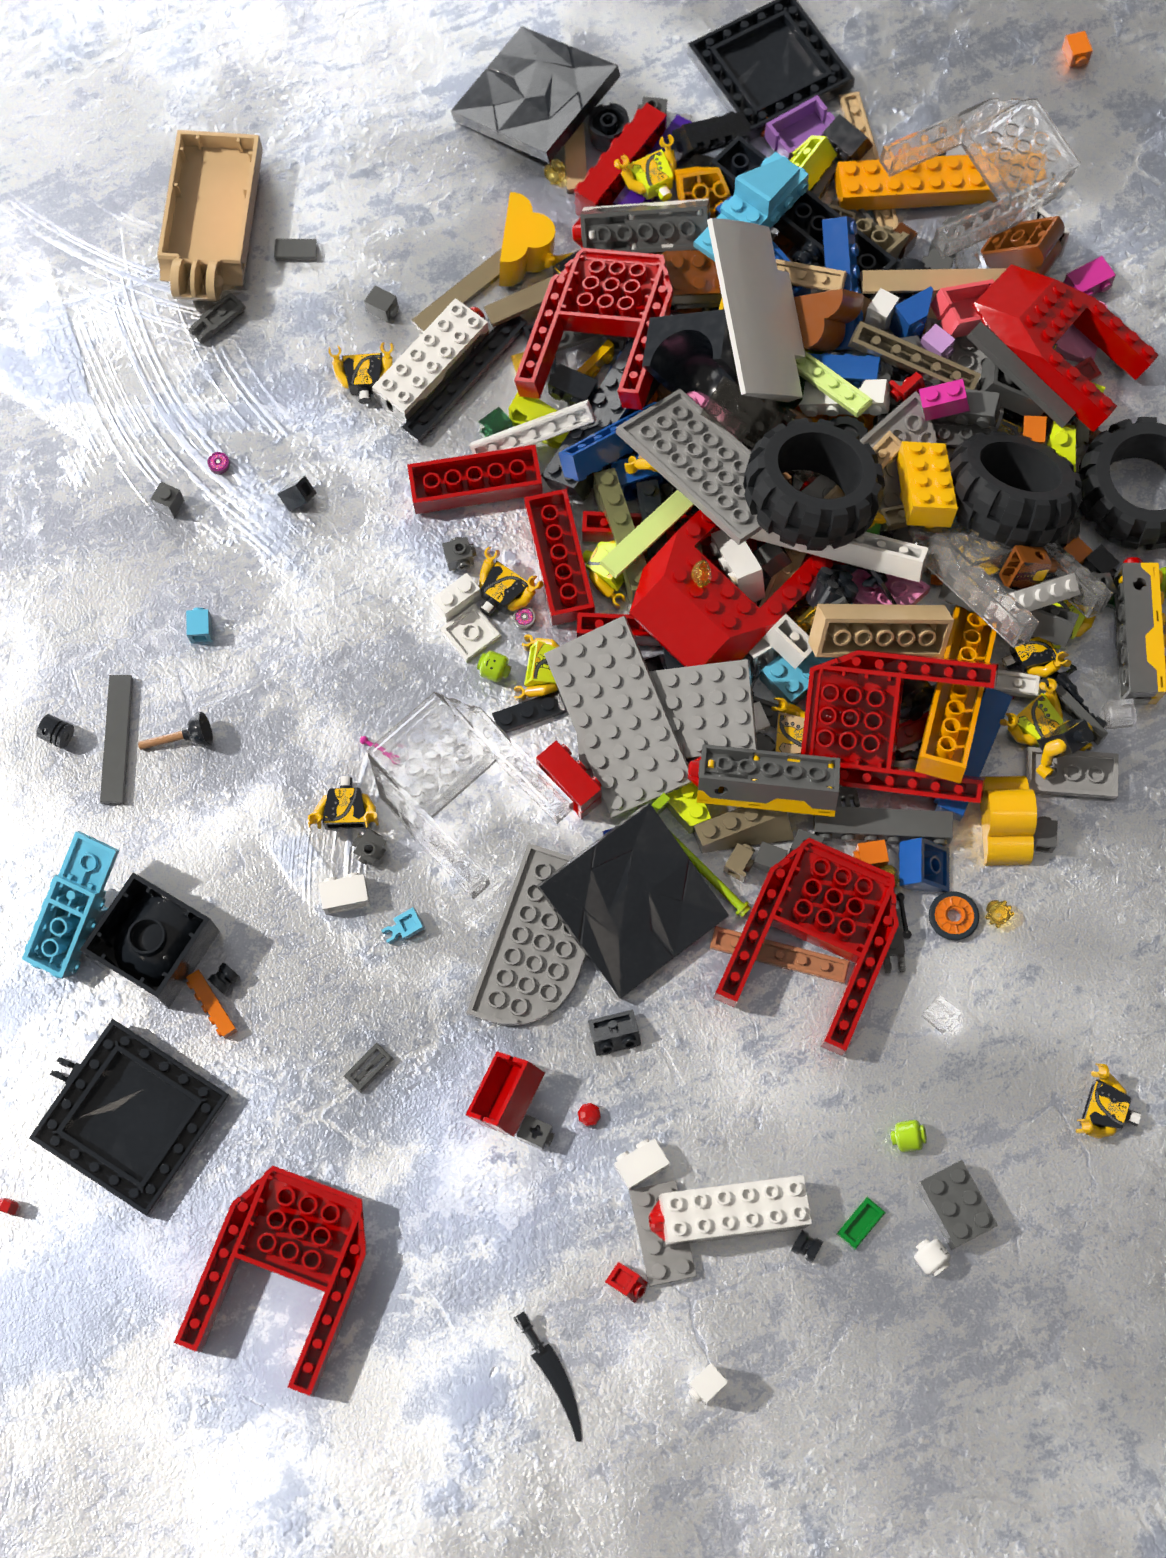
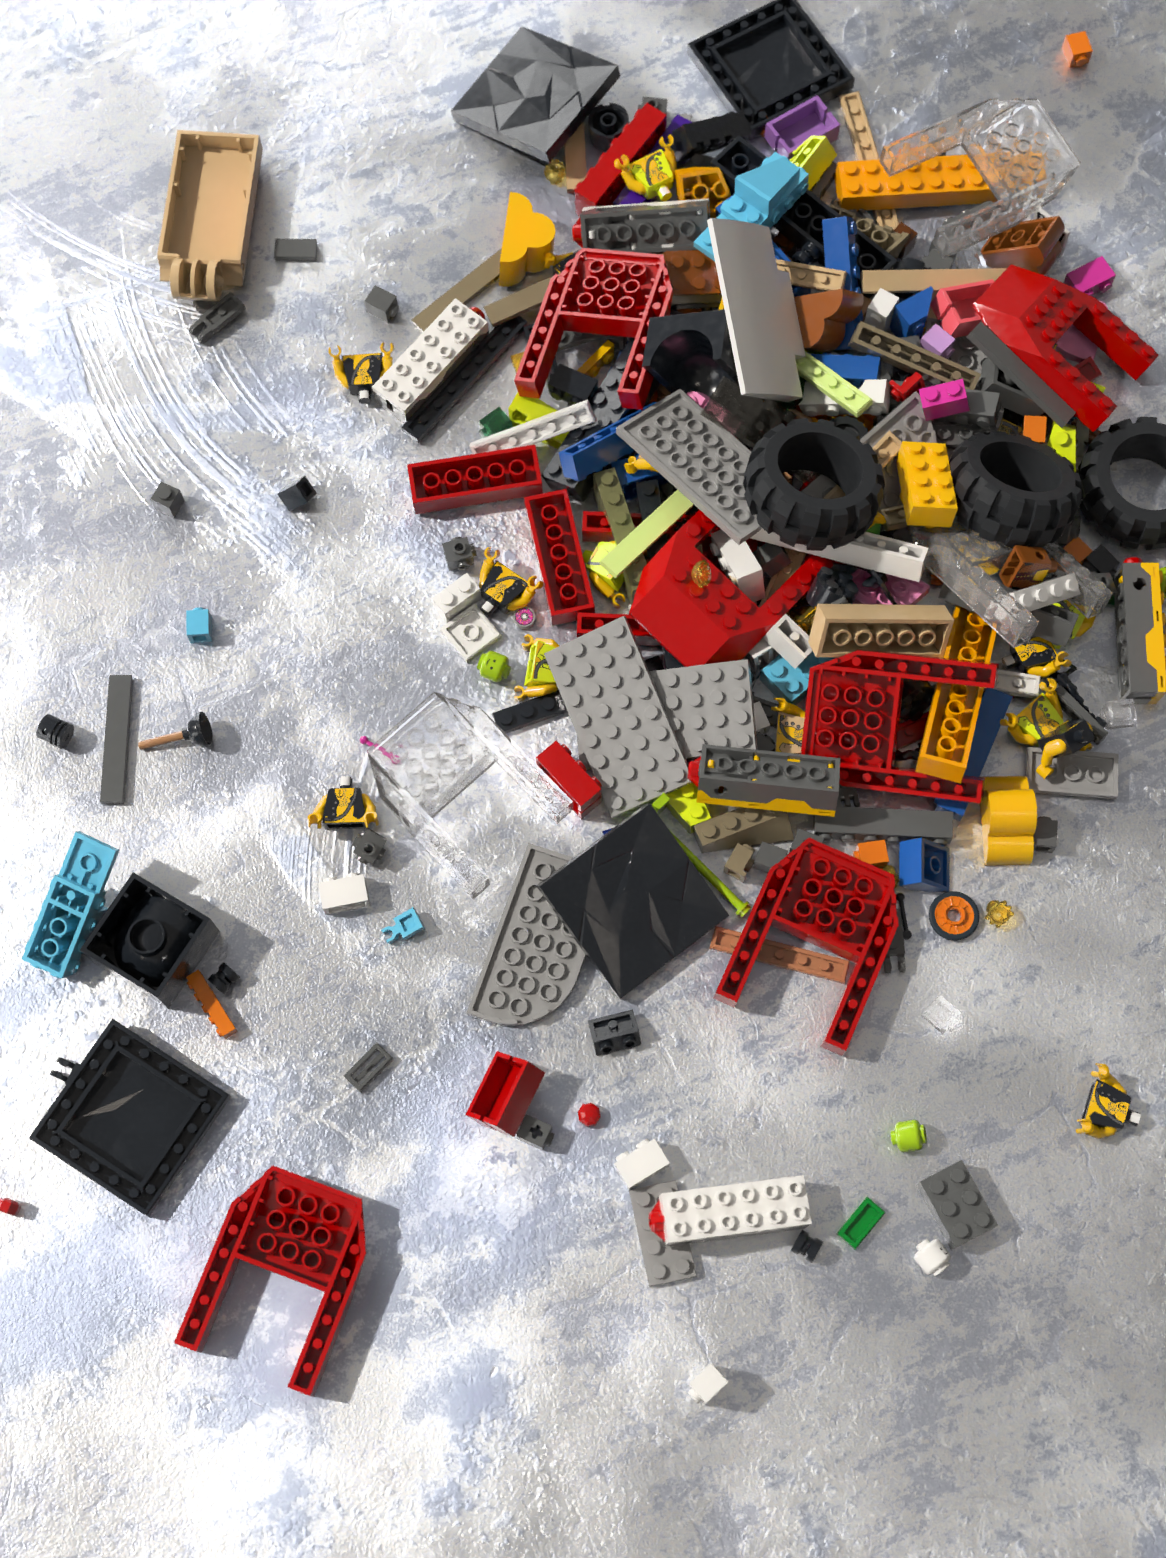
tile [207,452,230,474] -> none
black sword [513,1311,582,1442] -> none
red bracket [605,1262,648,1303] -> none
black brick [823,114,873,161] -> none

